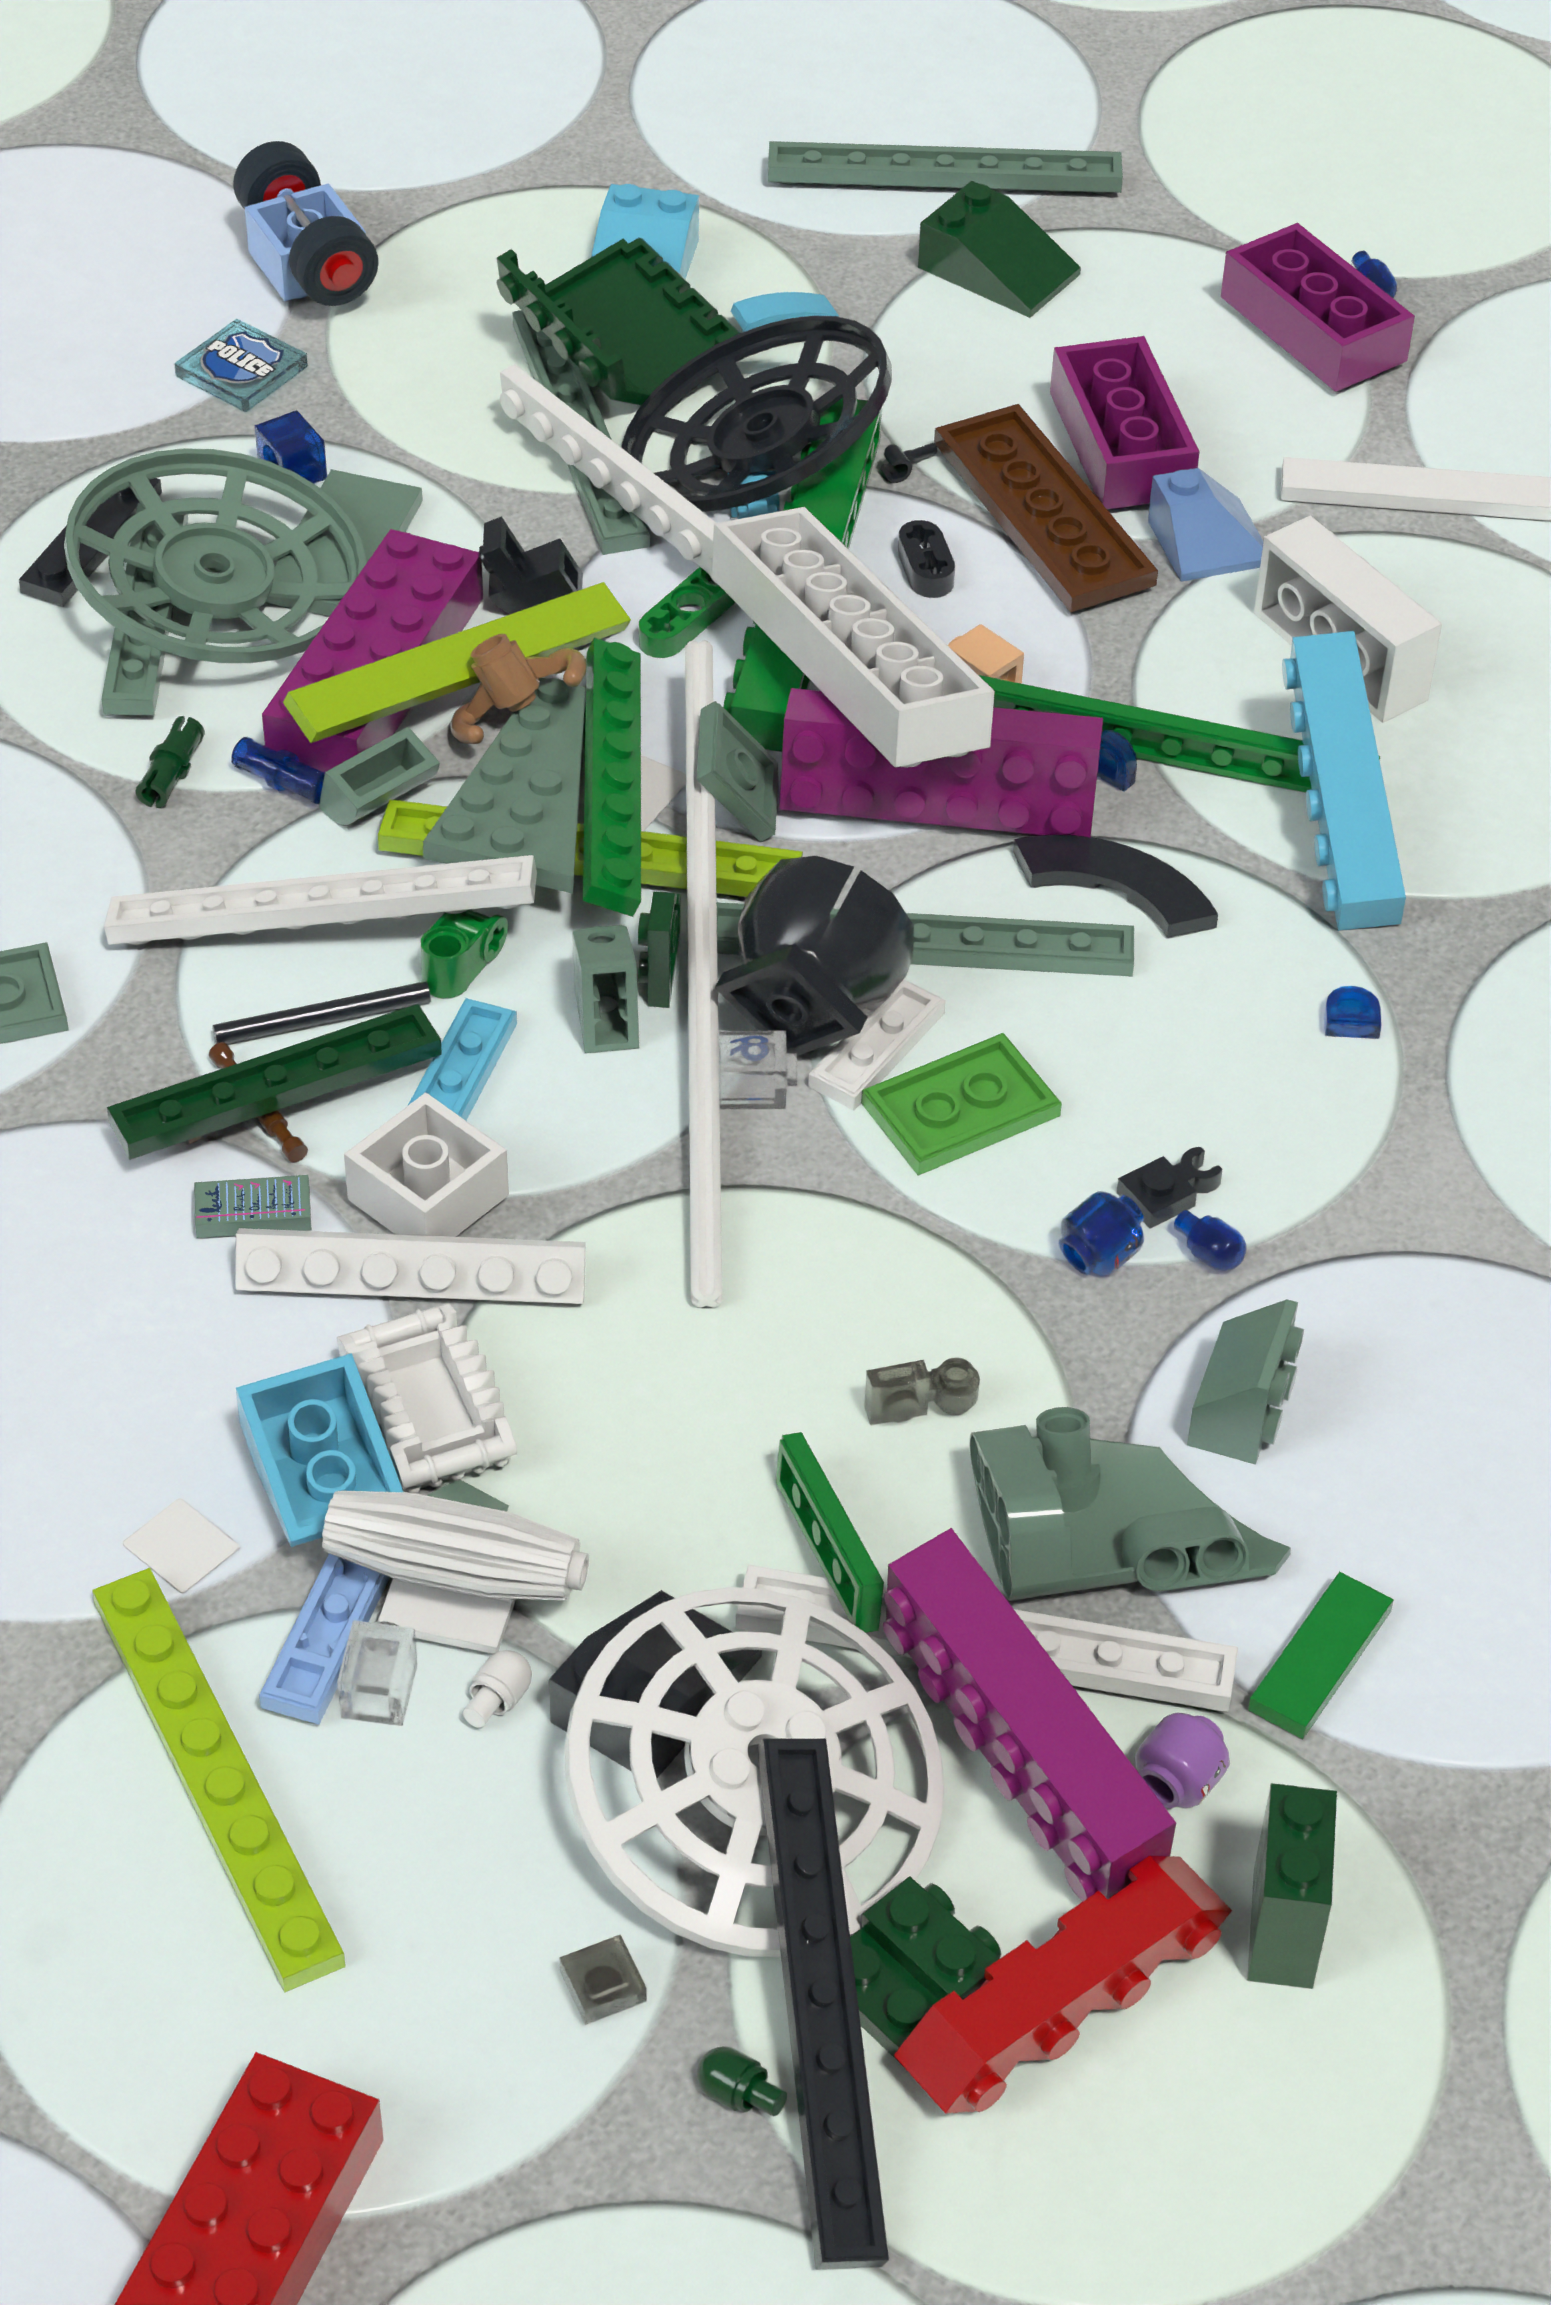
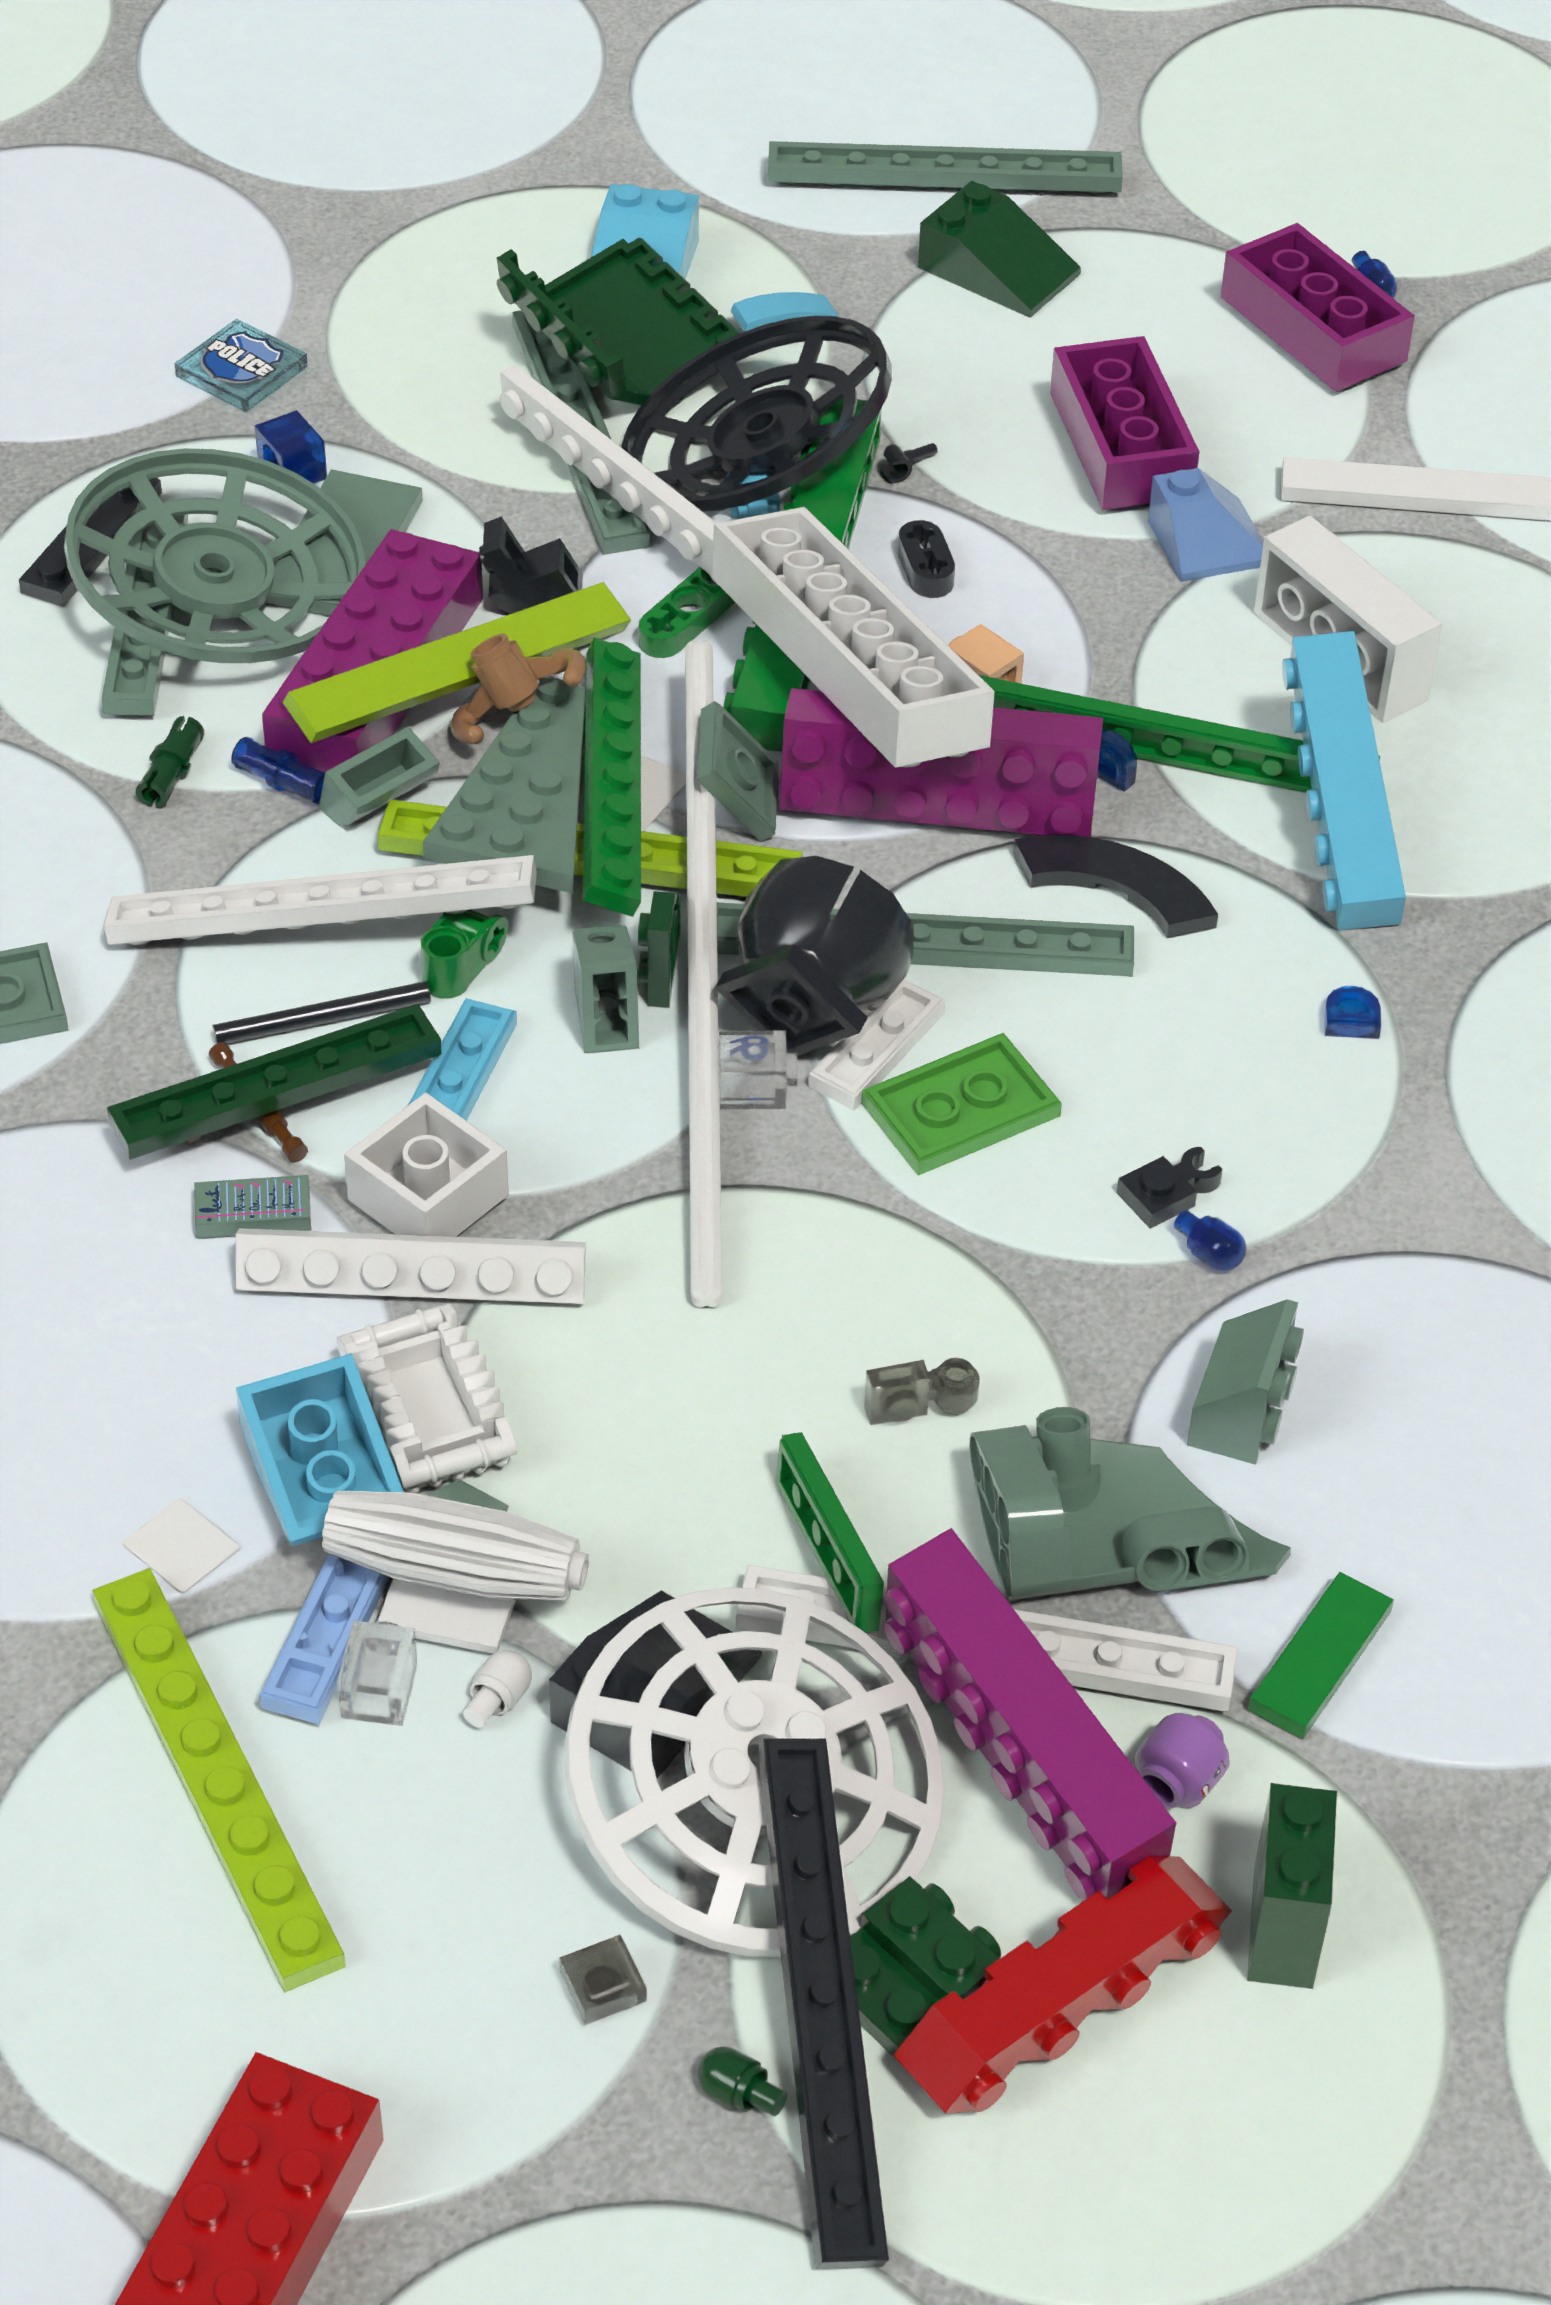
brick [233,141,379,306] -> none
reddish brown plate [934,403,1158,613] -> none
clear blue head [1058,1191,1145,1276] -> none

